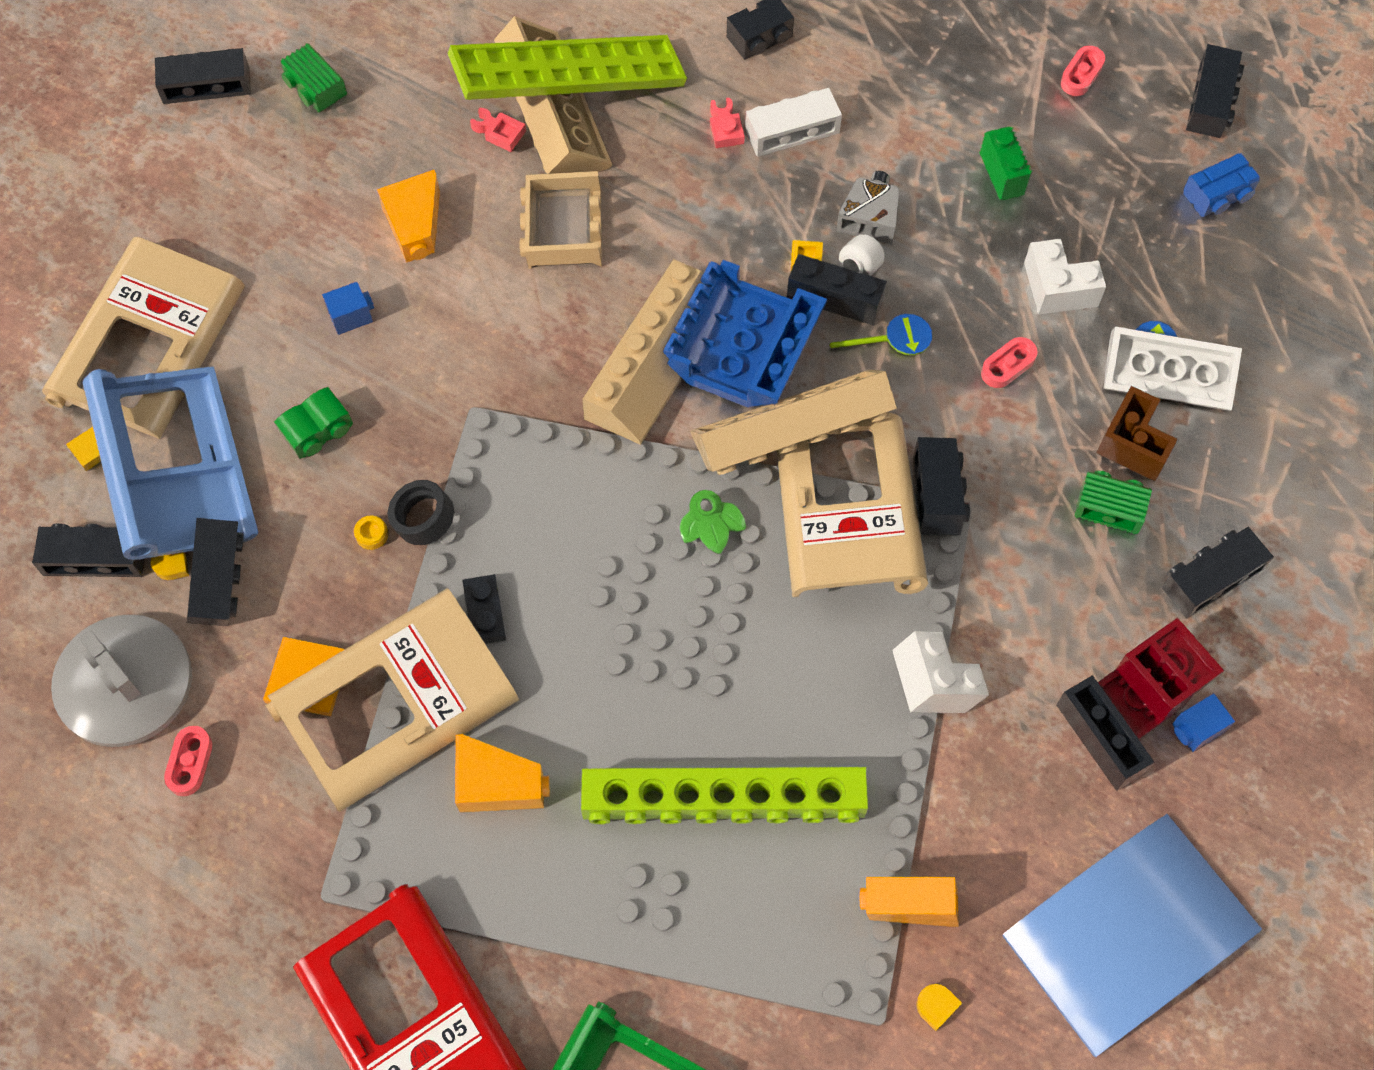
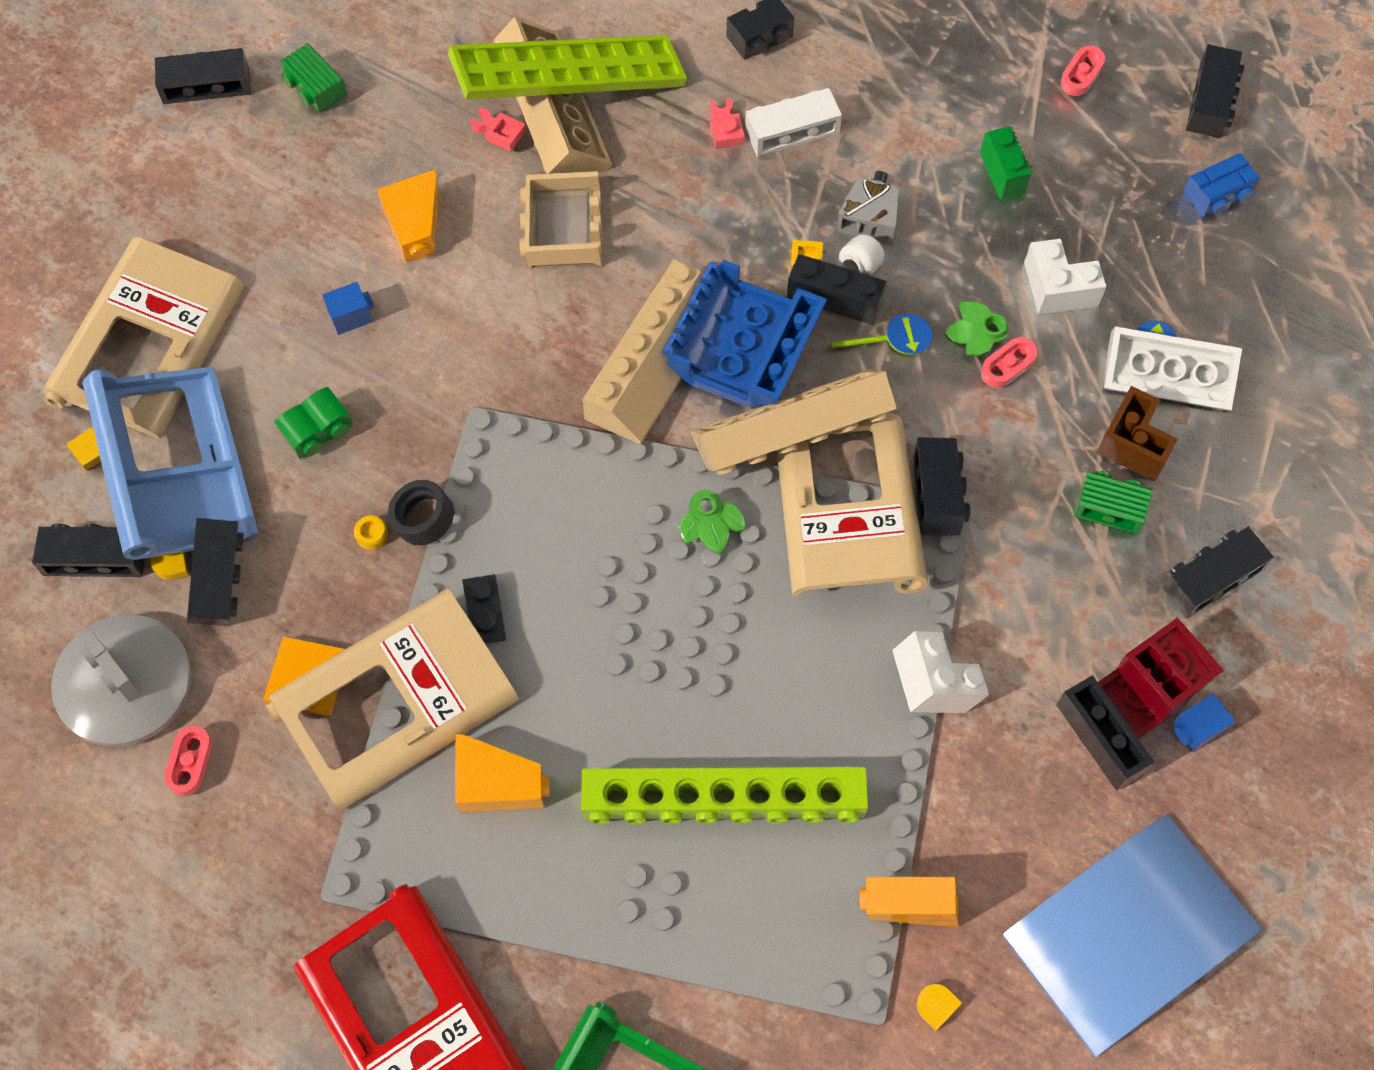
none -> bright green plate [945,301,1009,356]

